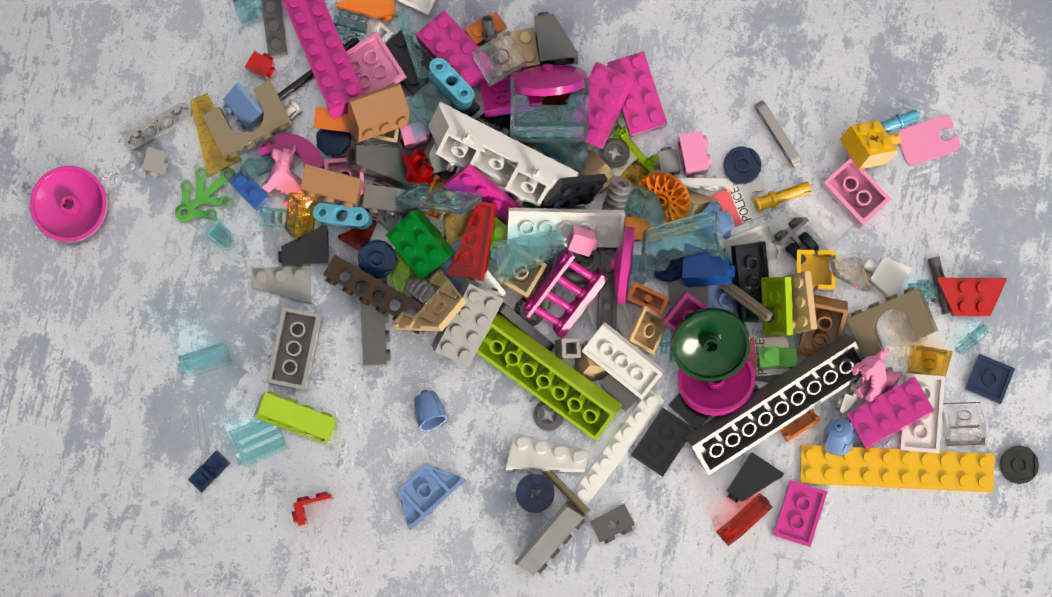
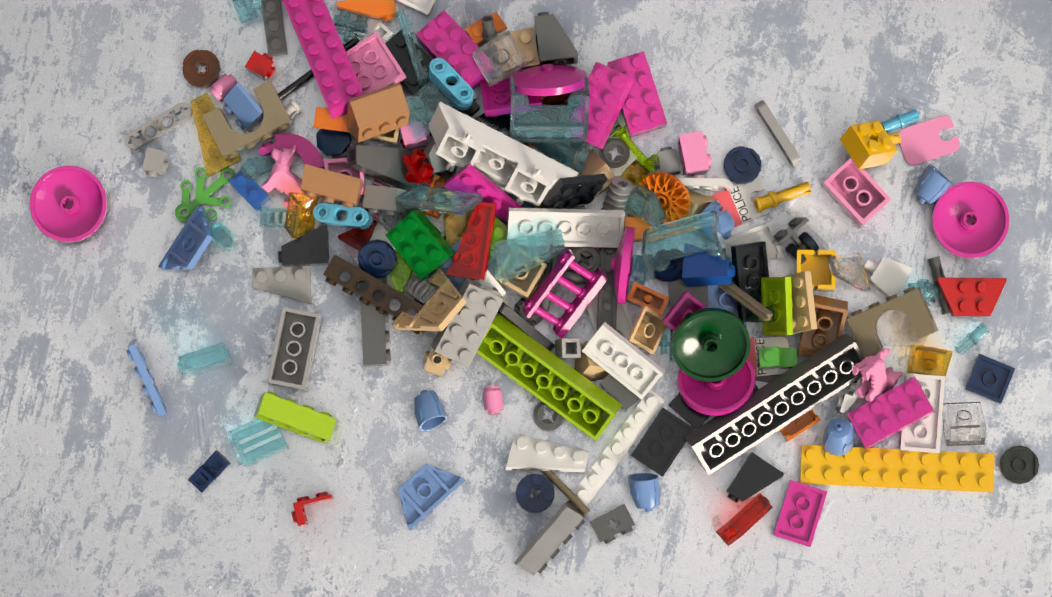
bright pink brick [566,225,598,257] -> none
none -> medium blue wing [126,339,167,417]
none -> medium blue wing [158,205,213,270]
none -> reddish brown plate [182,50,221,89]
none -> bright pink brick [209,73,238,101]
none -> tan brick [423,348,452,377]
none -> bright pink brick [482,386,504,414]
none -> medium blue helmet [628,473,660,512]
none -> medium blue helmet [914,164,952,204]
none -> dark pink dish [932,182,1009,259]

